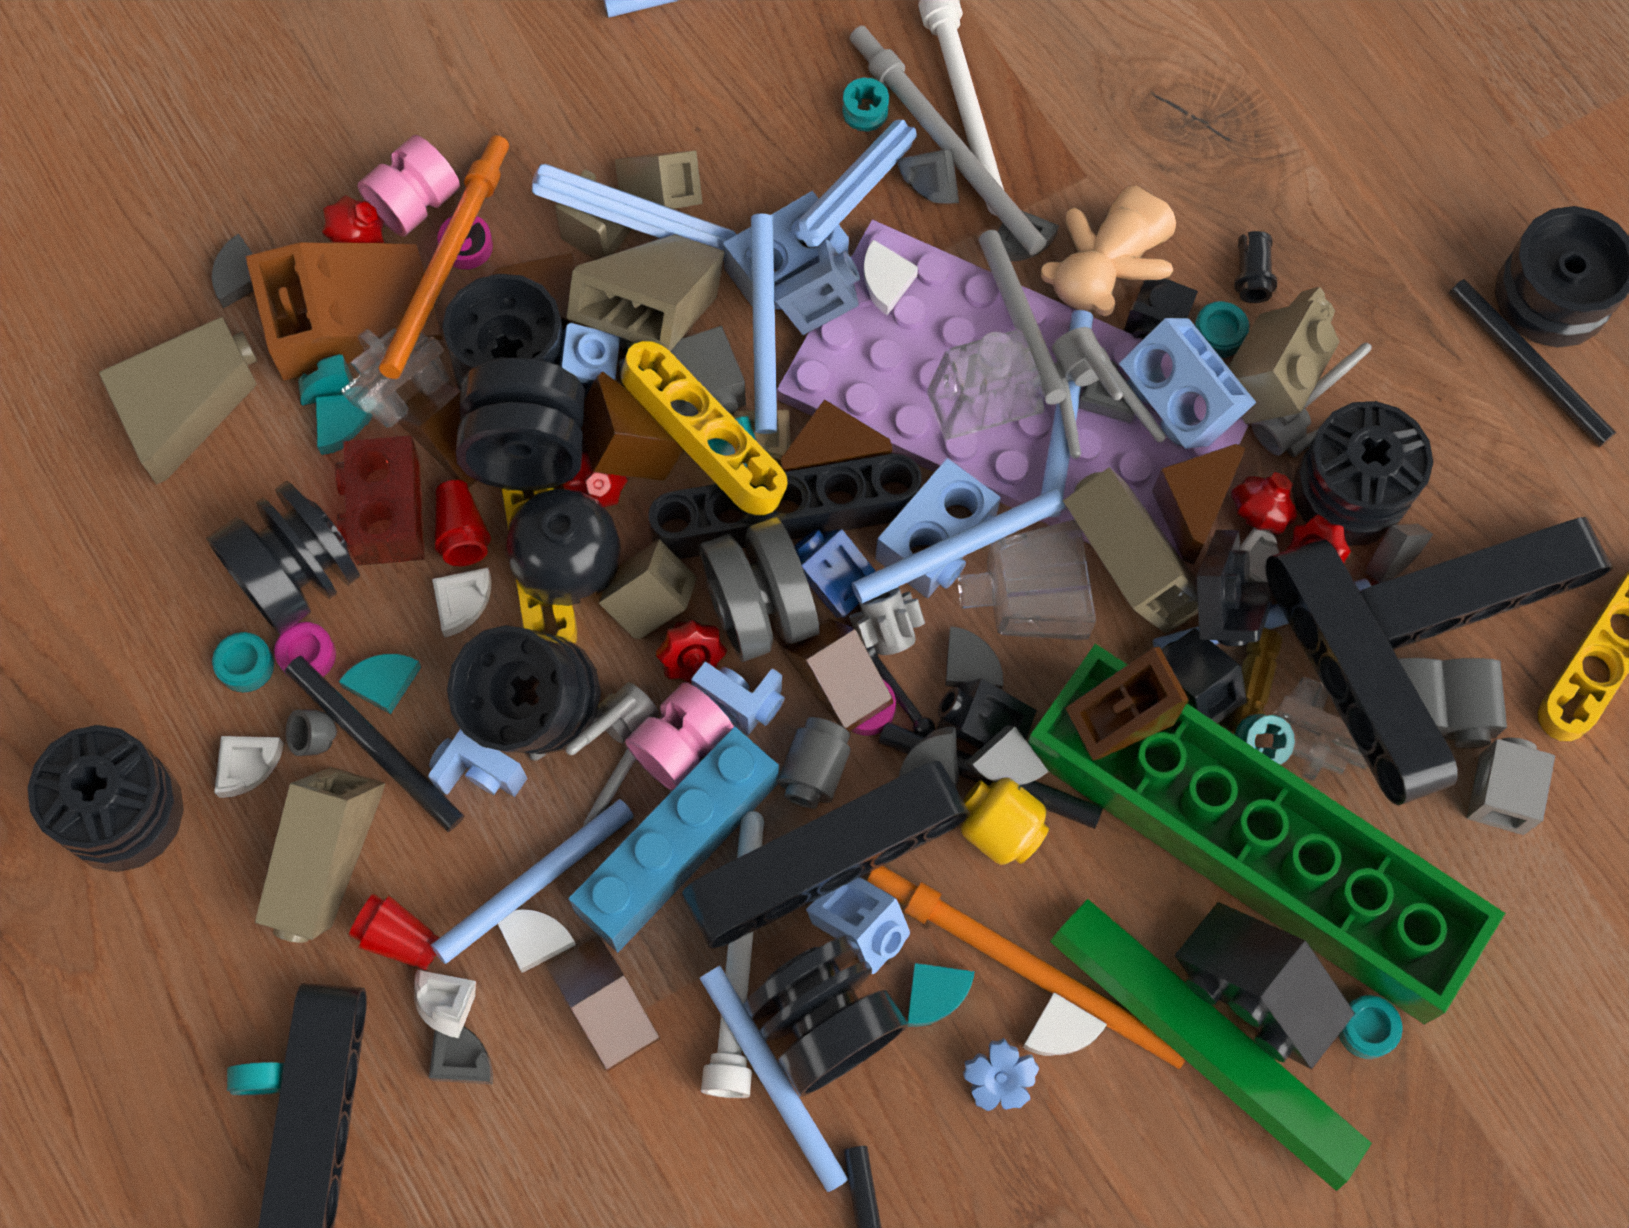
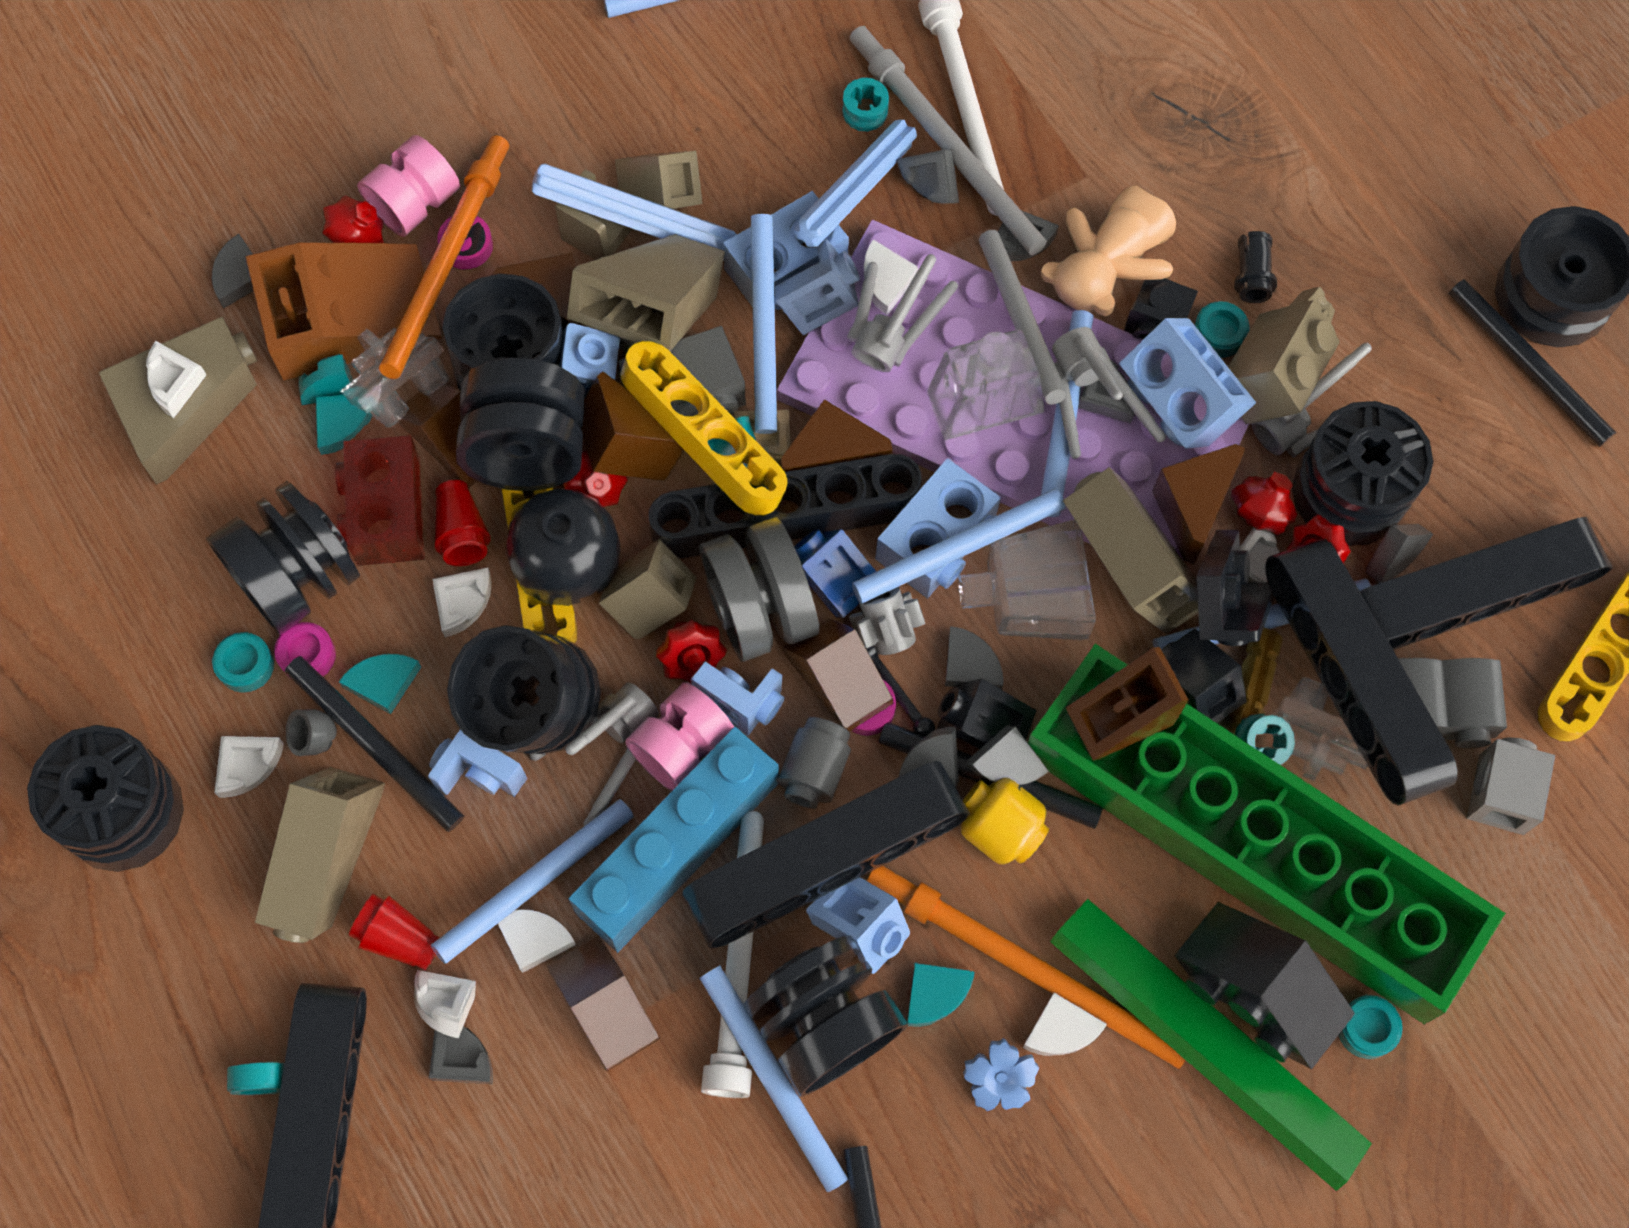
none -> white tile [146,341,206,419]
none -> light grey plant [847,254,958,372]

